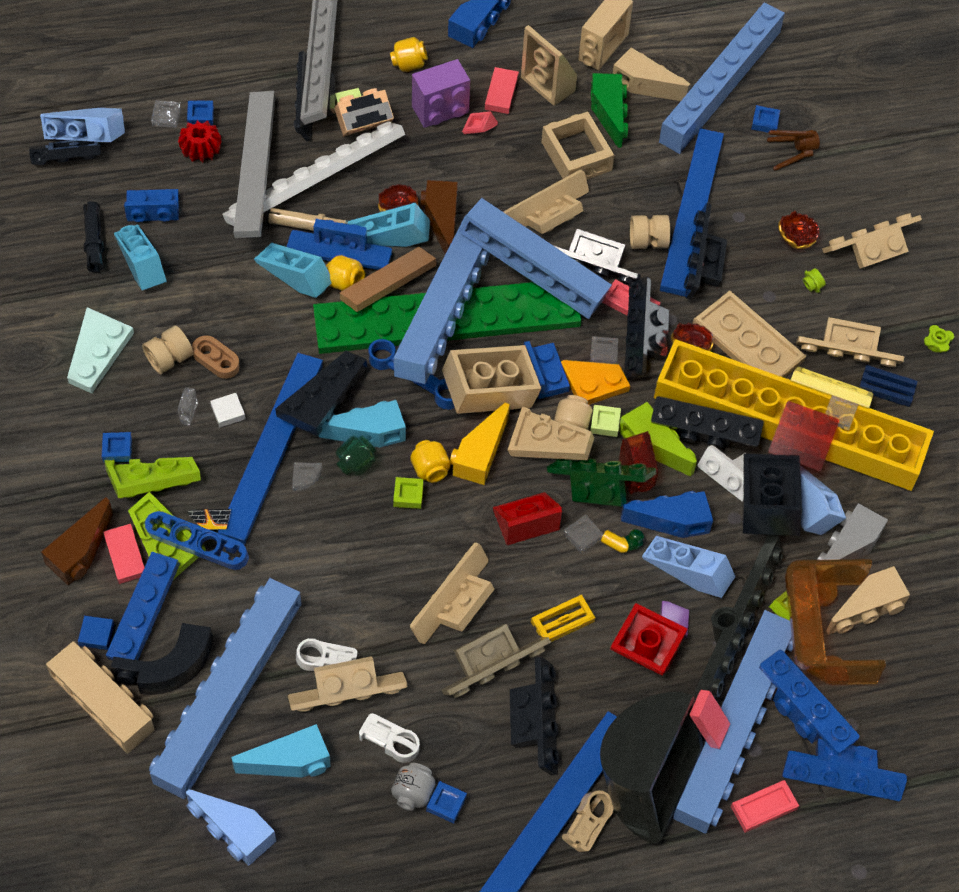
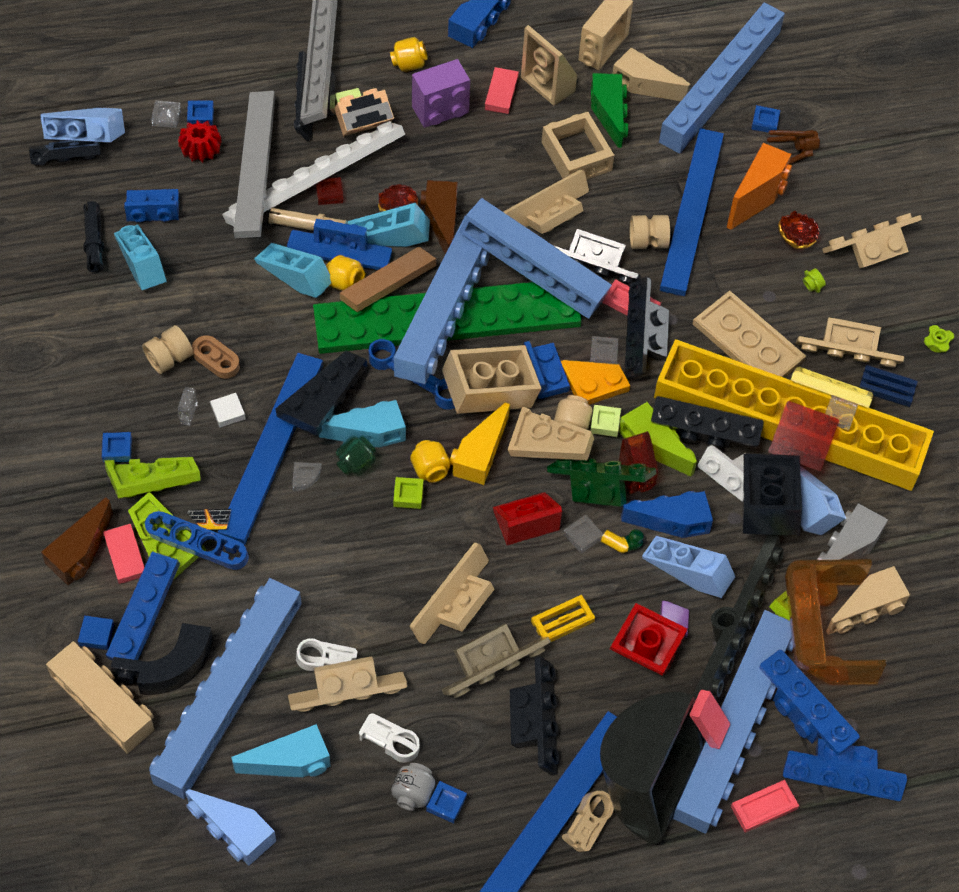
light aqua wing [67,307,134,393] -> none
coral slope [462,111,498,134] -> none
clear red hair [671,323,714,351] -> none
black bracket [684,203,727,300] -> none
none -> clear red tile [316,178,344,205]
none -> orange slope [726,143,792,230]

